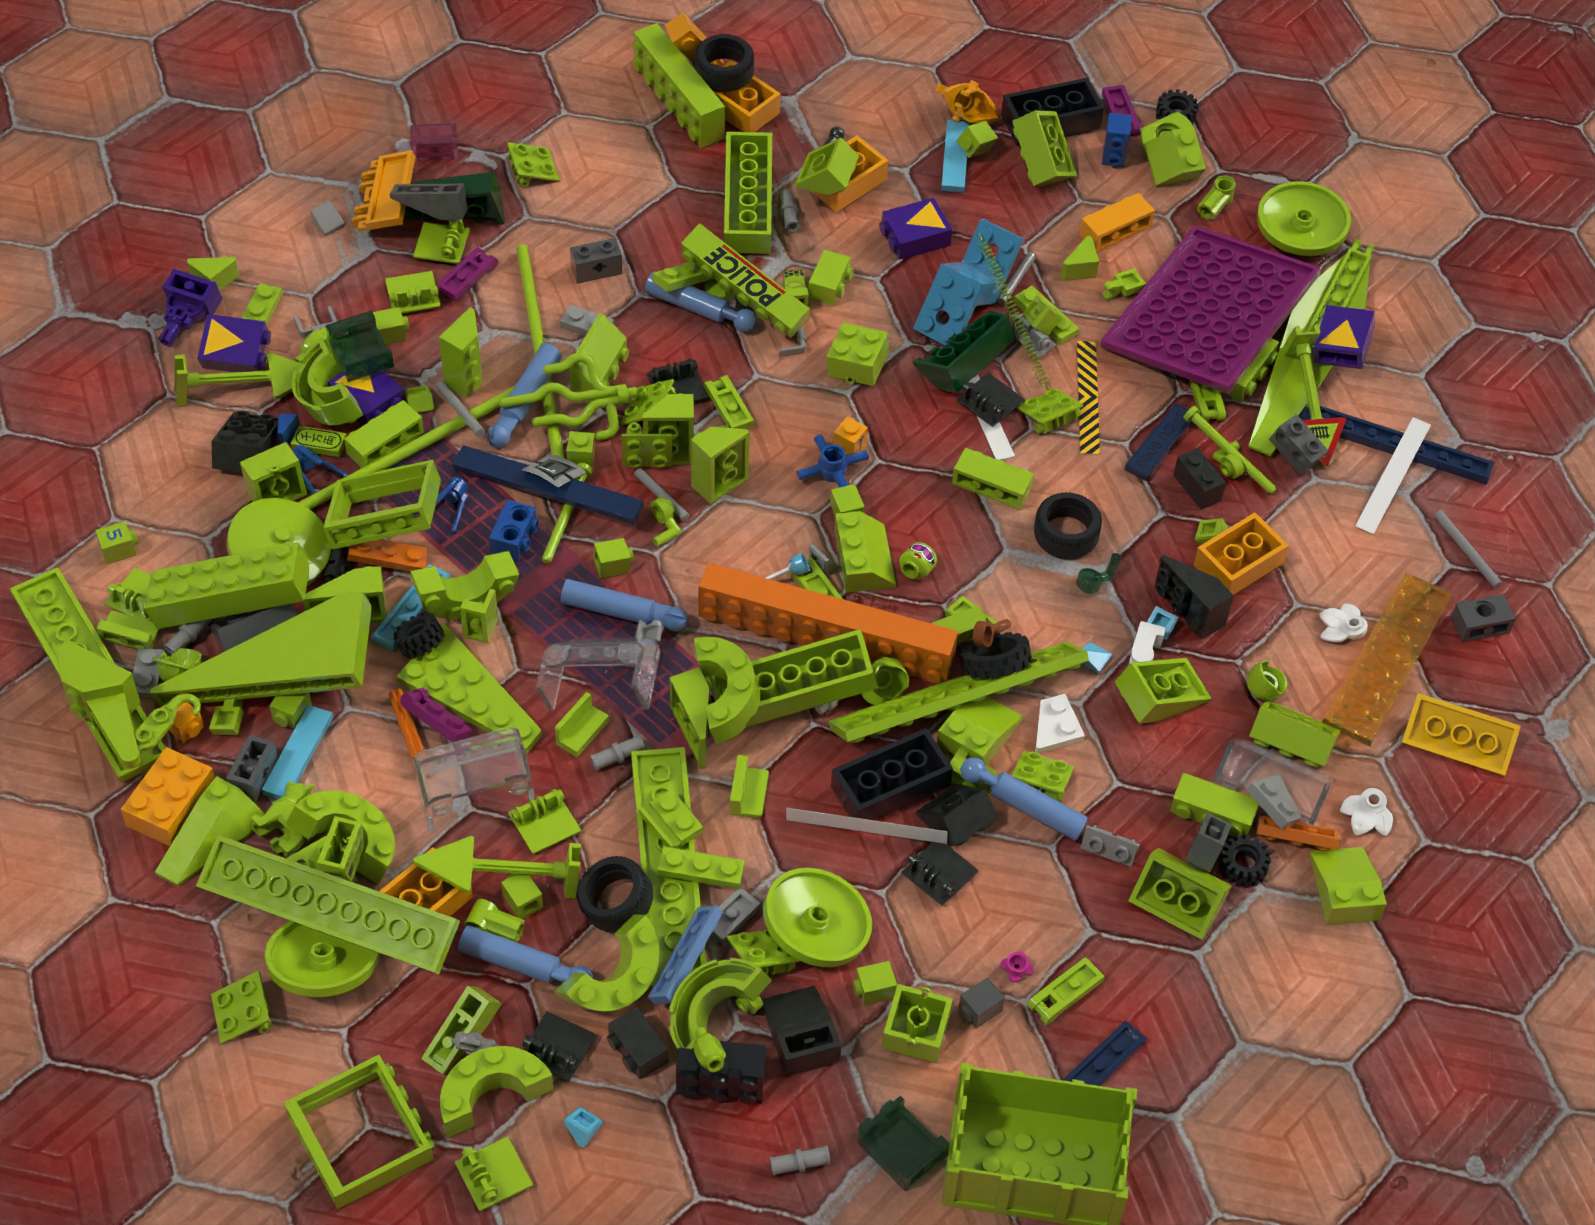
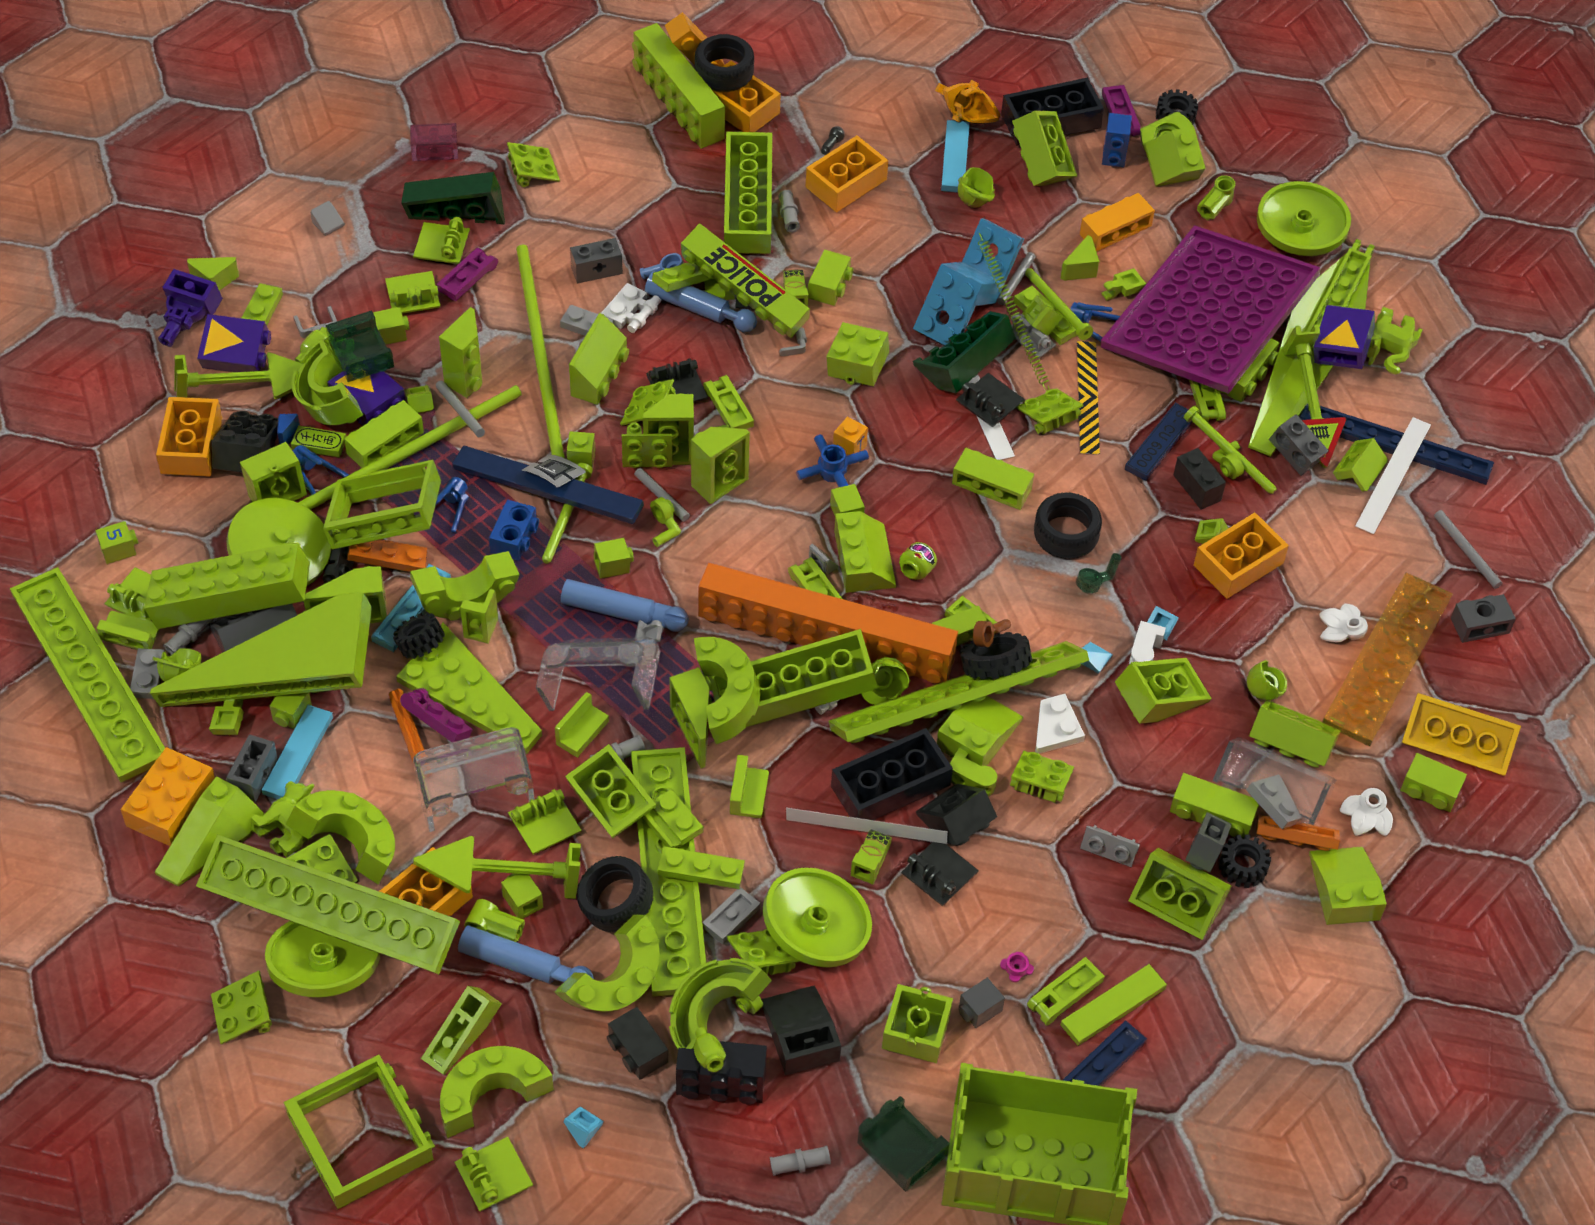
lime slope [57,639,201,769] -> none
light orange brick [169,694,204,744] -> none
lime torso [317,816,364,882] -> none
light orange hinge [352,150,416,232] -> none
flat silver slope [390,183,468,222] -> none
light grey axle [451,1032,497,1055] -> none
medium blue piece [486,343,562,448] -> none
lime plant [498,352,638,441] -> none
pearl dark grey hinge [522,1011,597,1082] -> none
medium blue plate [648,905,723,1004] -> none
medium azure hinge [765,553,810,580] -> none
lime slope [795,137,859,196] -> none
lime brick [852,961,897,1006] -> none
dark purple brick [879,198,952,260] -> none
lime brick [956,121,998,158] -> none
medium blue piece [960,757,1088,841] -> none
pearl dark grey slope [1154,555,1234,639] -> none
none -> light orange brick [156,397,222,476]
none -> lime slope [565,744,657,838]
none -> white plate [601,283,661,333]
none -> medium blue bar [640,253,684,280]
none -> lime leg [851,829,892,884]
none -> lime piece [958,167,995,207]
none -> lime bar [1025,268,1093,340]
none -> lime tile [1060,964,1167,1046]
none -> blue plant [1071,302,1120,342]
none -> lime panel [1333,438,1388,492]
none -> lime animal [1367,307,1423,375]
none -> lime brick [1400,753,1467,812]

